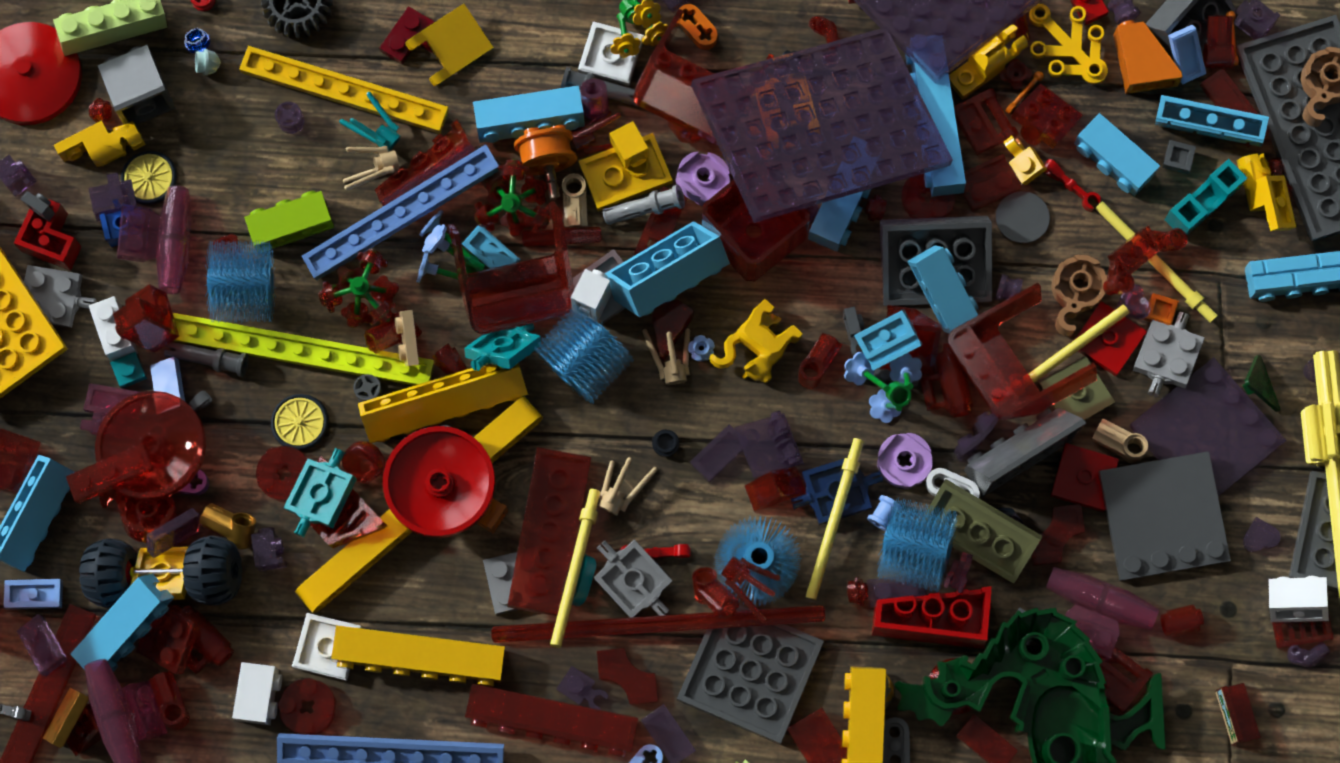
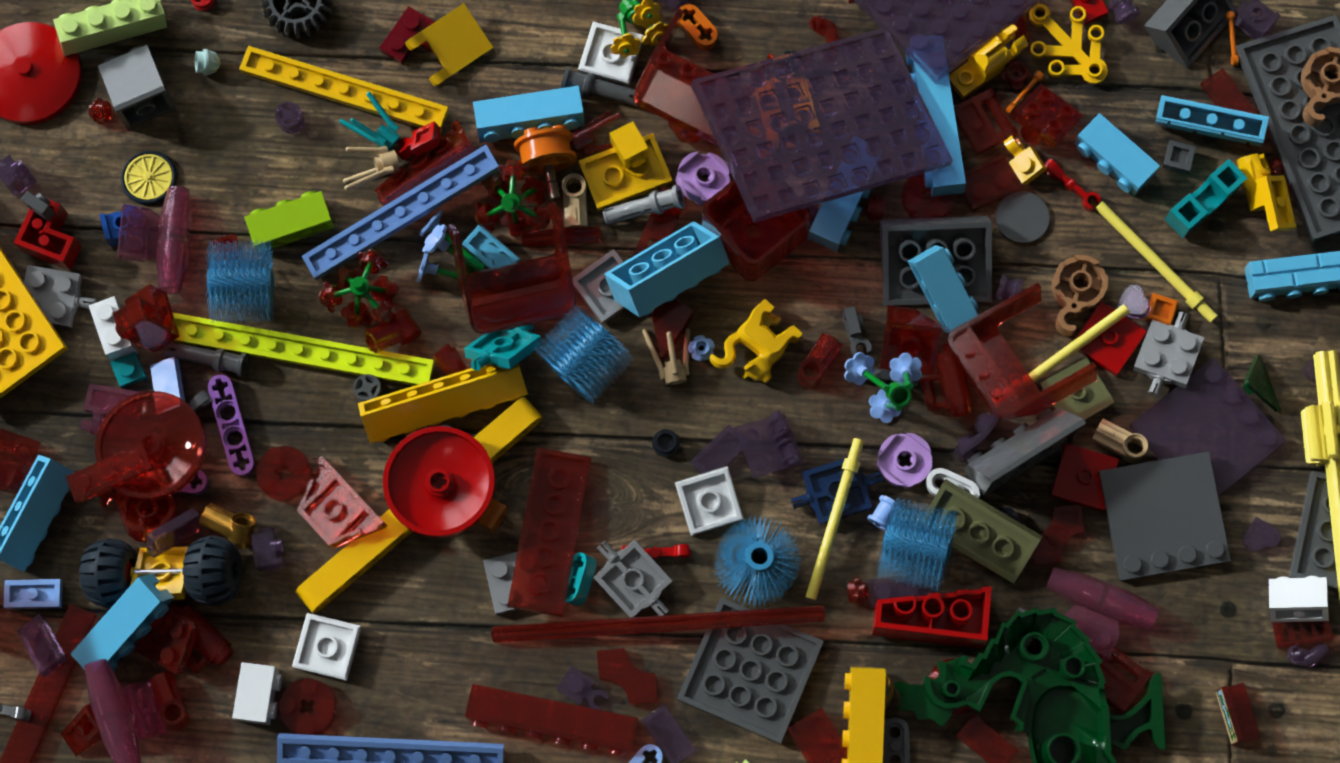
pearl gold tile [42,688,89,748] -> none
yellow plate [54,121,146,167] -> none
clear purple brick [88,173,137,221] -> none
clear blue plate [184,28,211,53] -> none
light yellow wheel [271,394,328,451] -> none
teal plate [284,448,357,538] -> none
yellow brick [331,625,505,687] -> none
clear red hair [342,441,386,484] -> none
tan plate [395,310,419,366] -> none
light yellow bar [550,489,600,648] -> none
white brick [571,269,611,322] -> none
clear pink brick [580,79,610,120] -> none
tan plant [598,457,658,516] -> none
clear red piece [692,567,739,619] -> none
clear red plant [721,556,780,624] -> none
clear red slope [744,467,806,512] -> none
medium azure plate [854,309,923,370] -> none
clear pink plate [943,552,973,593] -> none
clear red plate [1103,226,1187,295] -> none
orange slope [1113,20,1182,94] -> none
clear red brick [1160,604,1204,638] -> none
light blue tile [1168,25,1206,84] -> none
clear red piece [1203,15,1235,68] -> none
none -> medium lavender beam [208,374,256,478]
none -> red plate [396,121,441,160]
none -> white plate [674,466,744,536]

